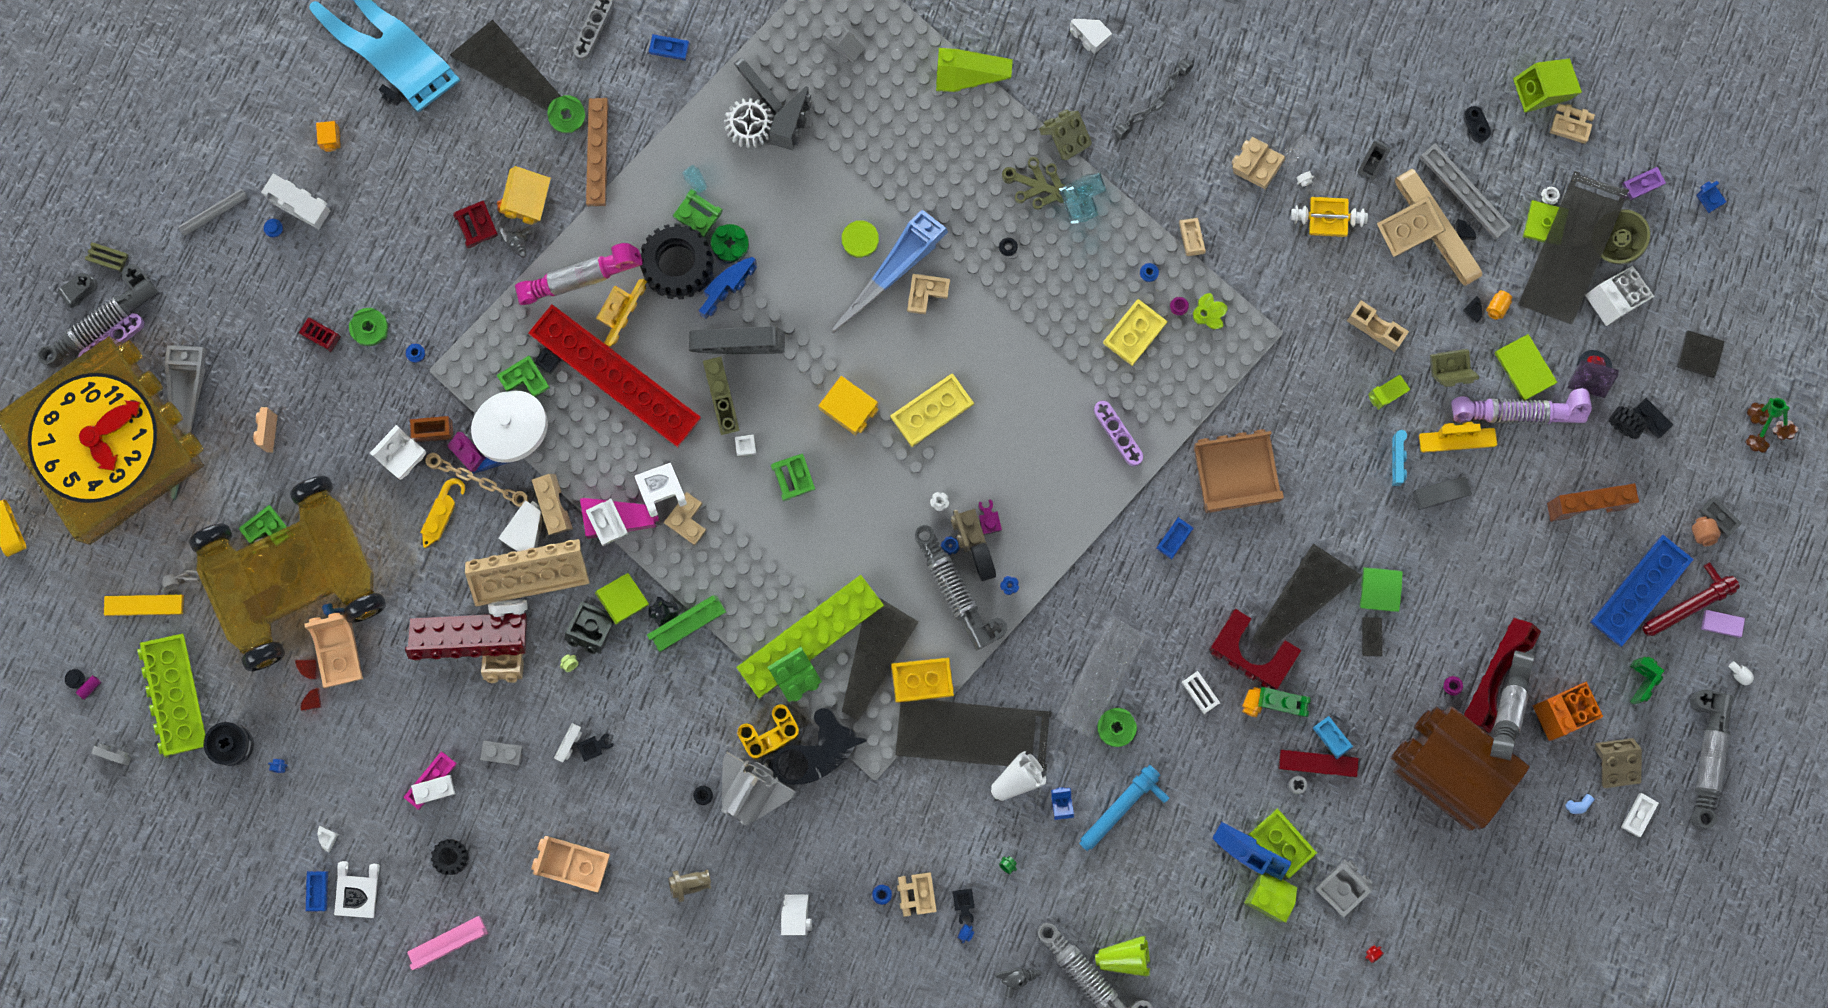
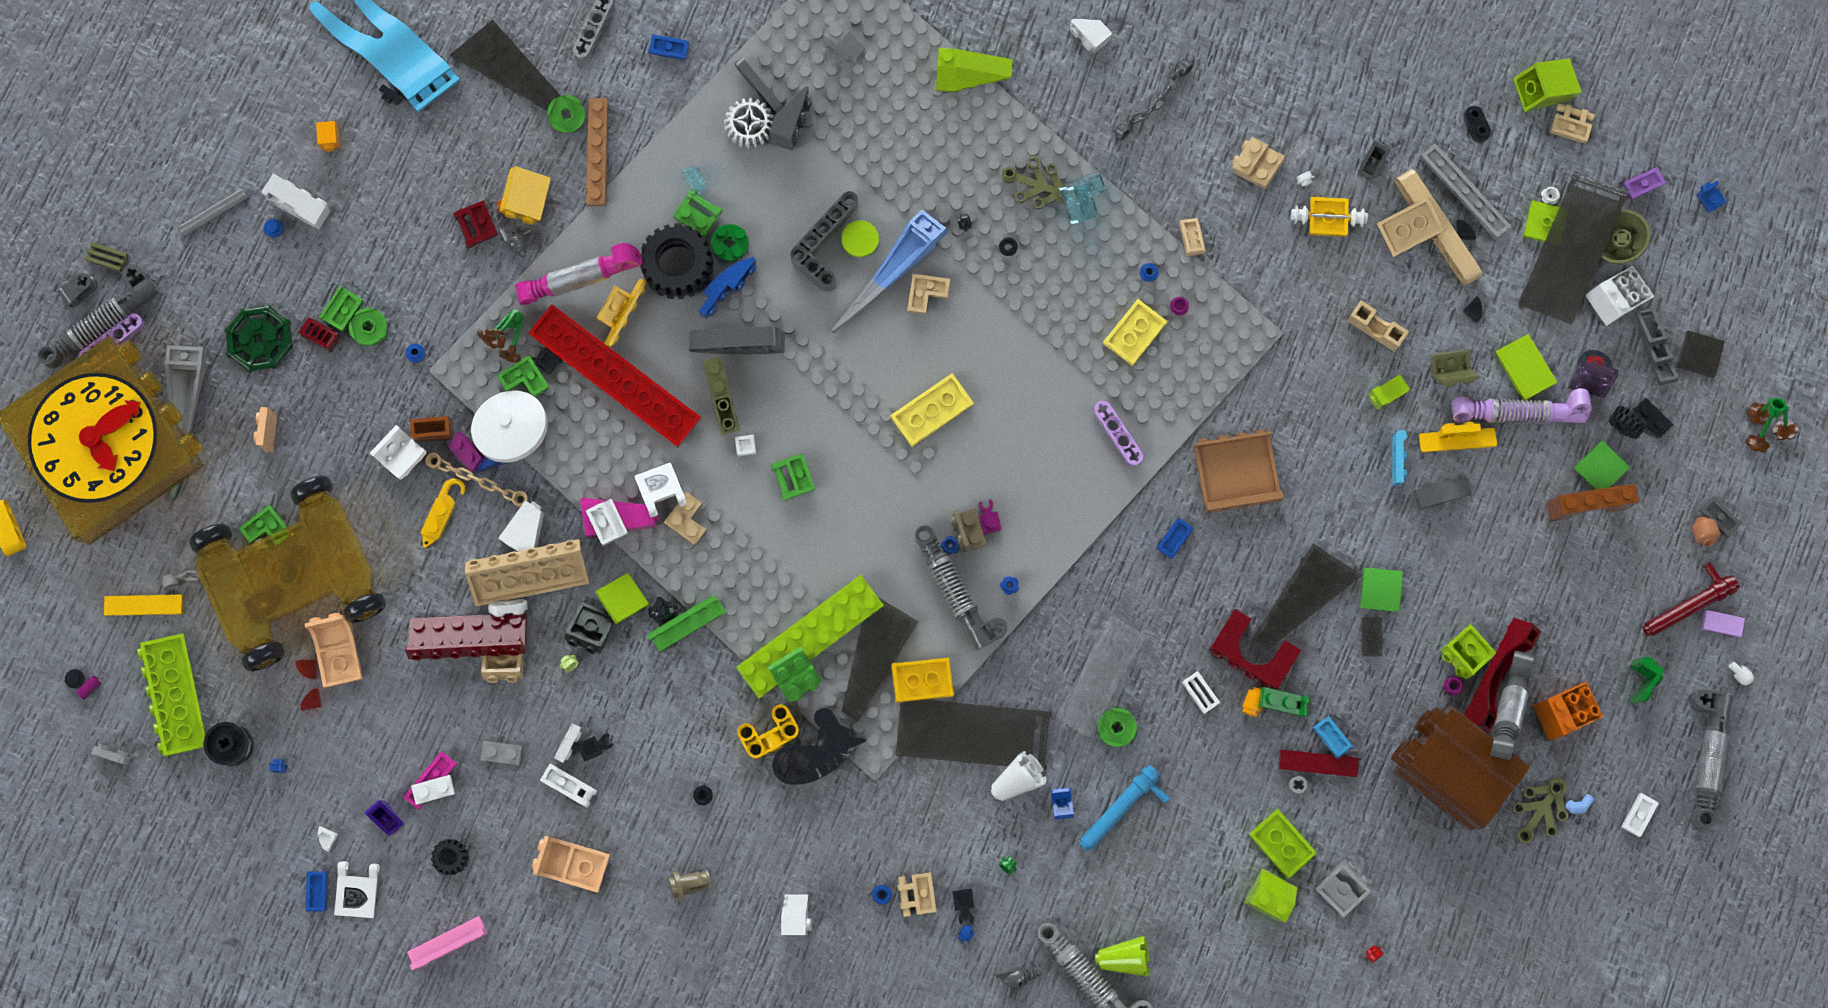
blue hand [322,603,345,616] -> none
tan arch [532,474,573,535] -> none
light grey brick [721,752,795,825] -> none
yellow brick [818,376,879,436] -> none
white plate [930,492,949,511] -> none
black tyre [971,543,996,581] -> none
olive bracket [1038,109,1092,160] -> none
lime plate [1193,293,1228,329] -> none
blue slope [1212,822,1291,881] -> none
light orange brick [1486,290,1512,320] -> none
blue plate [1590,535,1694,647] -> none
dark tan bracket [1595,738,1642,788] -> none
none -> dark green plate [224,304,294,373]
none -> bright green plate [319,286,364,333]
none -> dark purple slope [364,800,404,836]
none -> plant [477,309,524,362]
none -> white plate [540,764,597,808]
none -> dark grey beam [790,191,858,291]
none -> black plate [957,214,972,232]
none -> lime plate [1440,624,1496,679]
none -> olive plant [1512,778,1568,844]
none -> bright green slope [1574,440,1630,489]
none -> dark grey slope [1635,307,1679,386]

